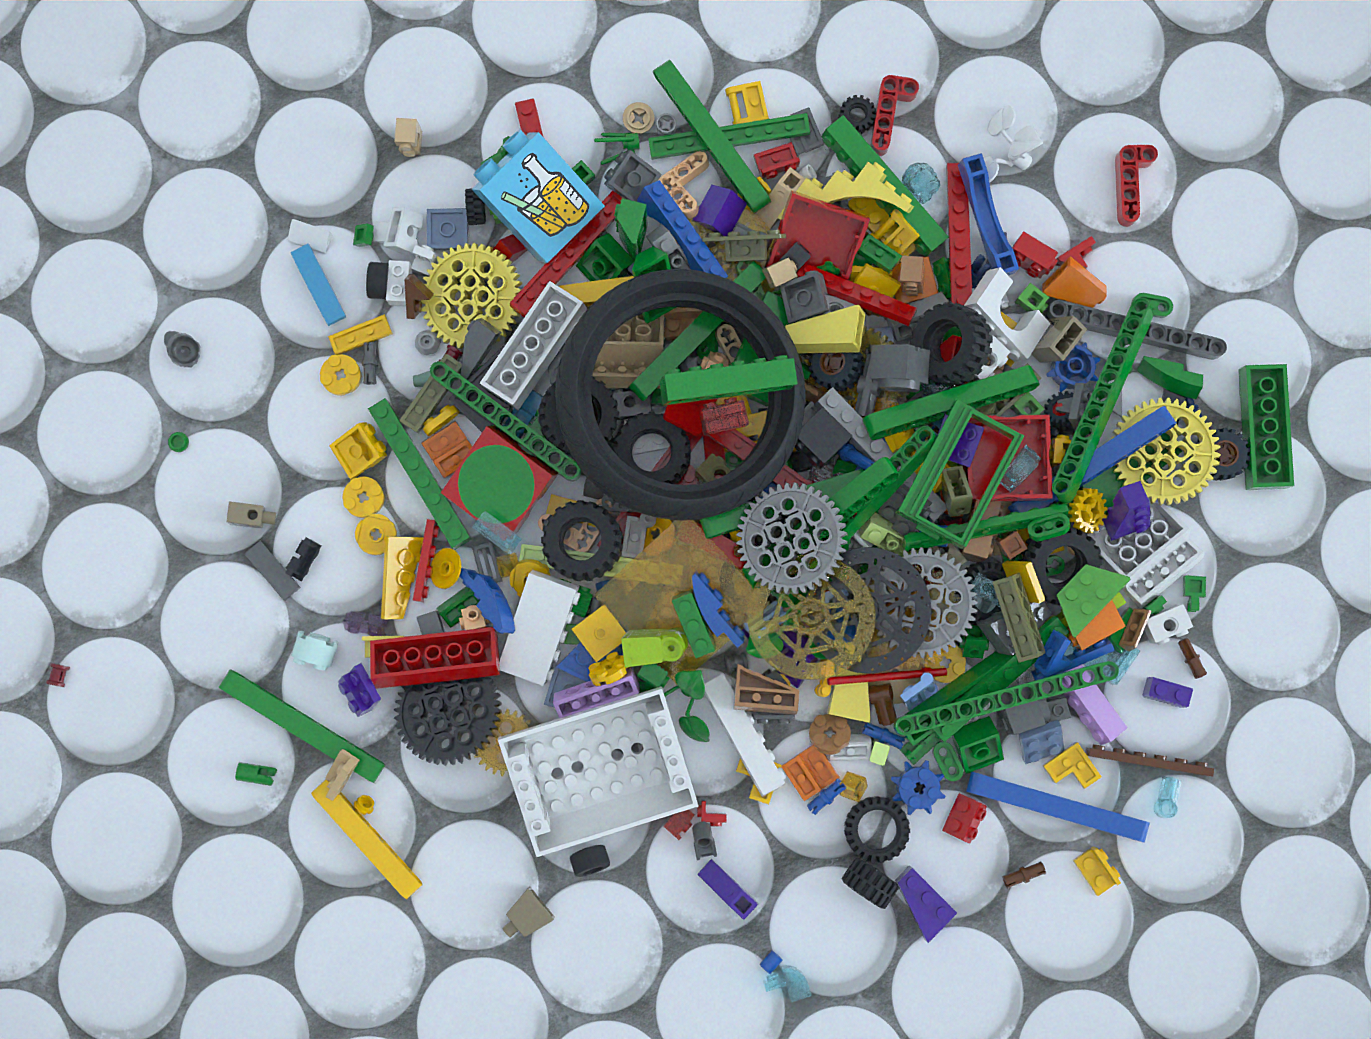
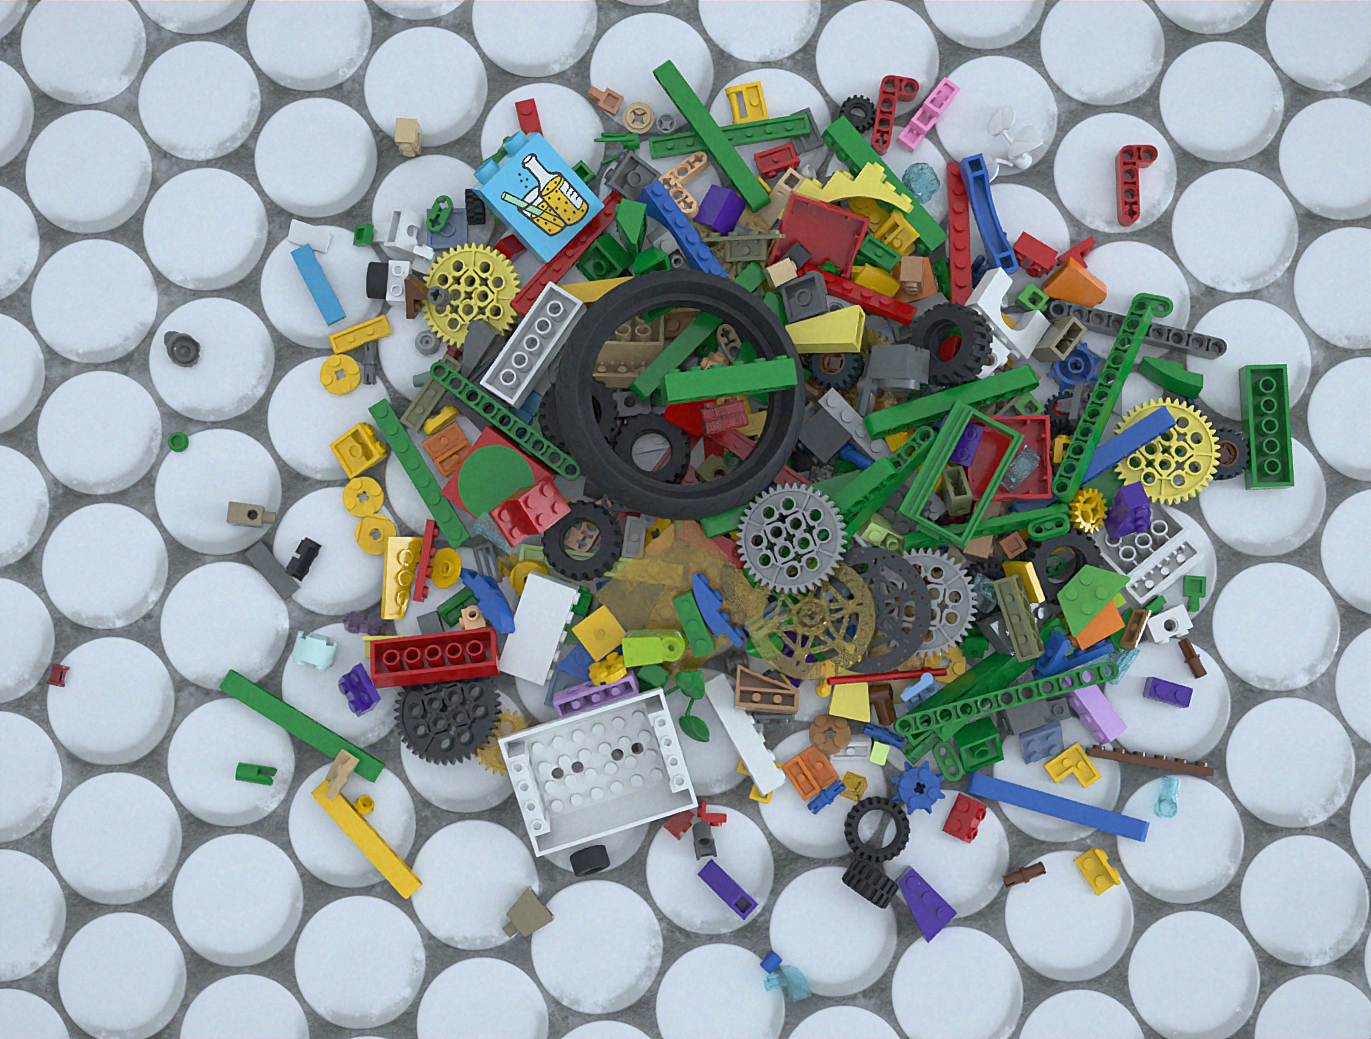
none -> green beam [426,195,454,234]
none -> dark grey bush [427,286,452,307]
none -> red bracket [488,476,571,547]
none -> nougat plate [588,86,624,116]
none -> bright pink slope [896,77,961,153]

